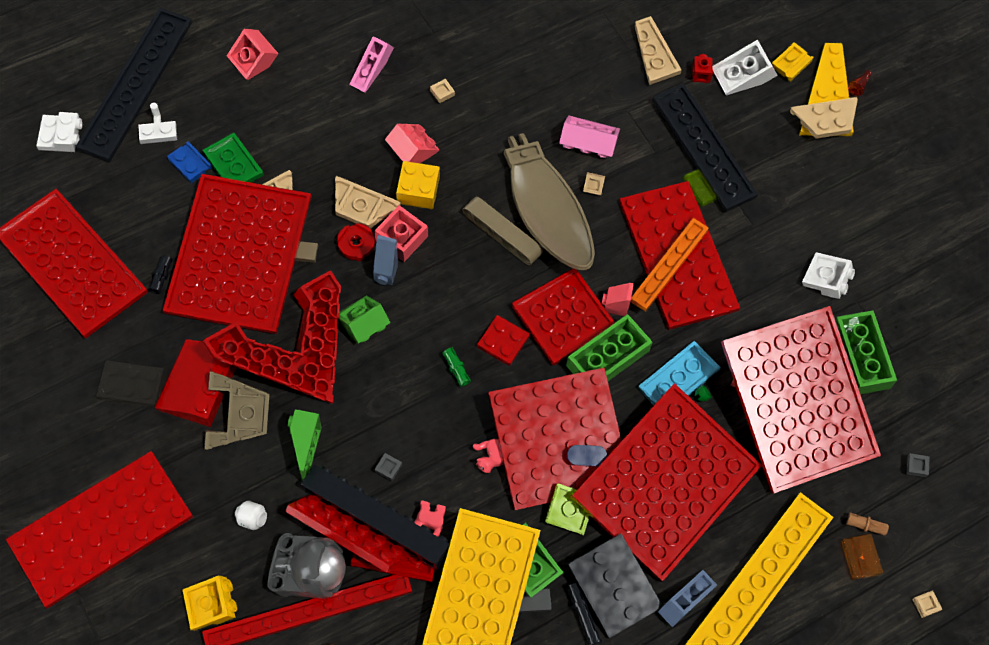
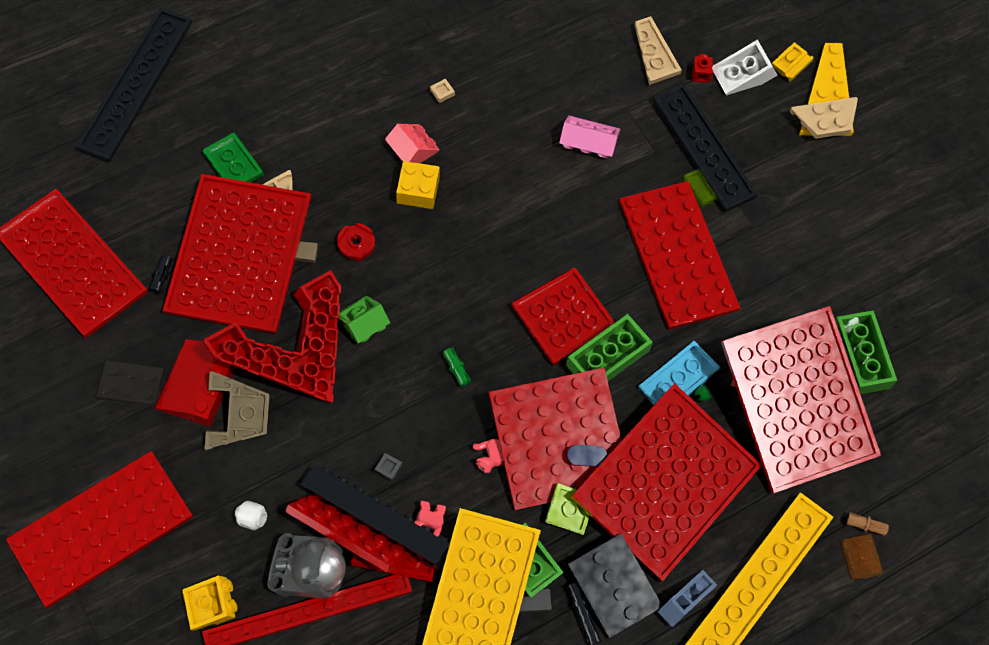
white plate [37,112,82,152] -> none
white plate [139,103,177,144] -> none
blue plate [167,141,212,184] -> none
coral slope [227,29,278,80] -> none
bright green slope [288,409,322,481] -> none
tan wing [335,176,401,228] -> none
bright pink slope [349,36,394,93] -> none
sand blue slope [373,235,398,285] -> none
coral brick [375,205,428,262] -> none
dark tan beam [462,196,543,265] -> none
red plate [477,315,530,366] -> none
dark tan windscreen [504,133,595,270] -> none
tan plate [583,172,605,195] -> none
coral slope [602,283,634,316] -> none
orange plate [630,218,709,312] -> none
white plate [802,252,855,299] -> none
clear red cone [848,70,872,96] -> none
dark grey plate [907,453,929,477] -> none
tan tile [913,590,942,618] -> none

